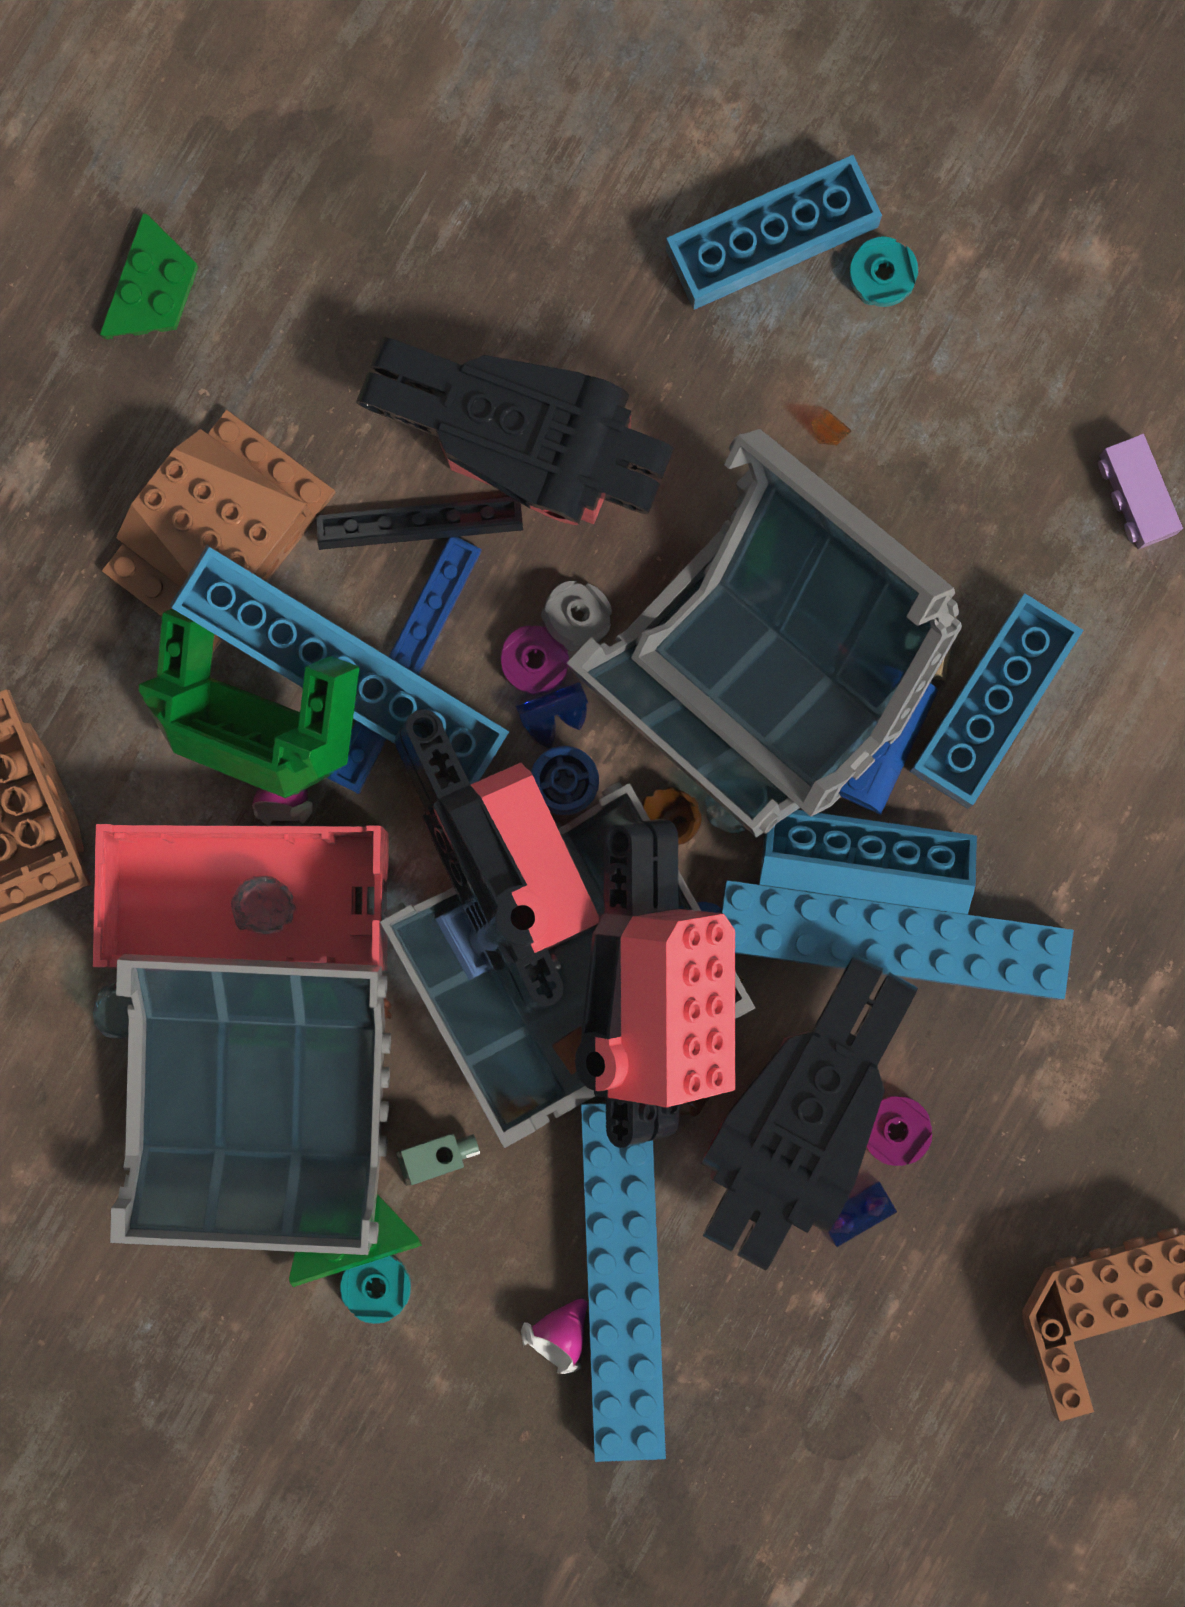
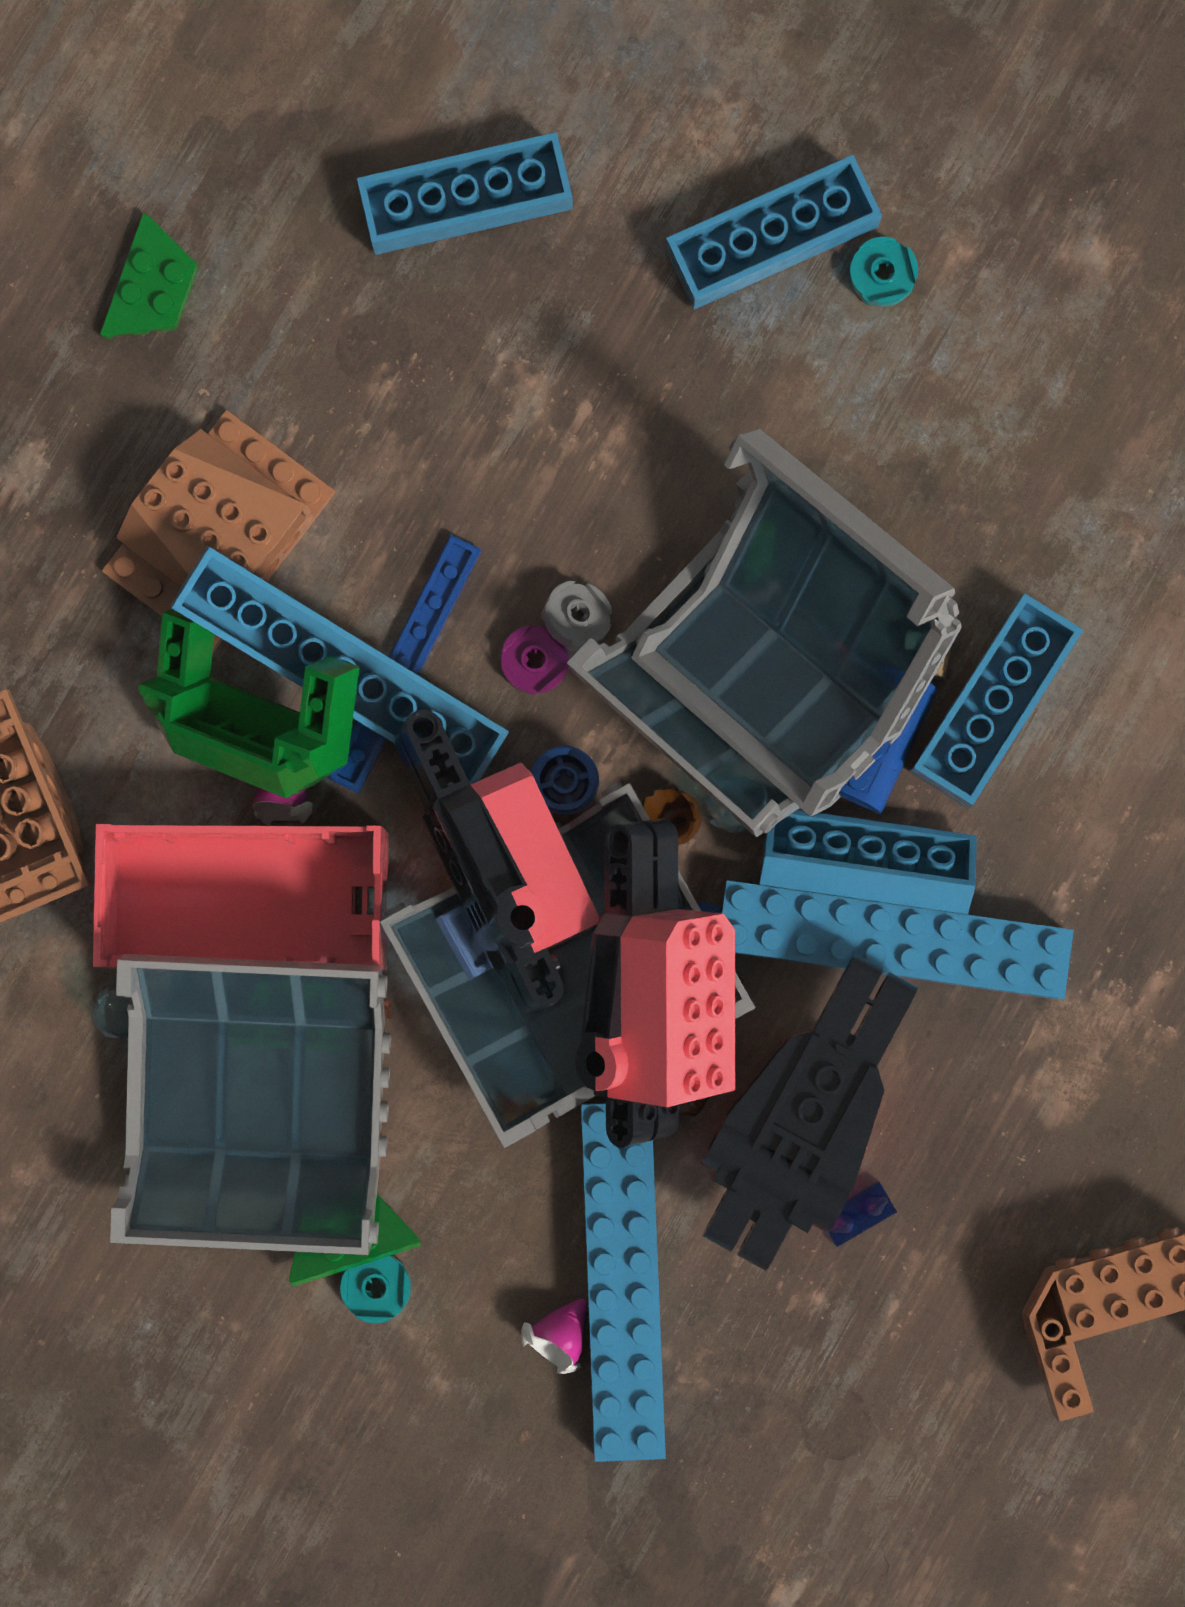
clear light blue hair [231,875,296,934] -> none
black tile [316,497,523,550] -> none
black piece [356,337,674,525] -> none
sand green torso [395,1134,480,1185] -> none
clear blue tile [516,682,589,748] -> none
copper tile [552,1026,582,1075] -> none
clear orange slope [811,410,852,446] -> none
magenta plate [867,1096,932,1166] -> none
lavender brick [1098,434,1183,550] -> none
none -> dark azure brick [357,132,573,255]

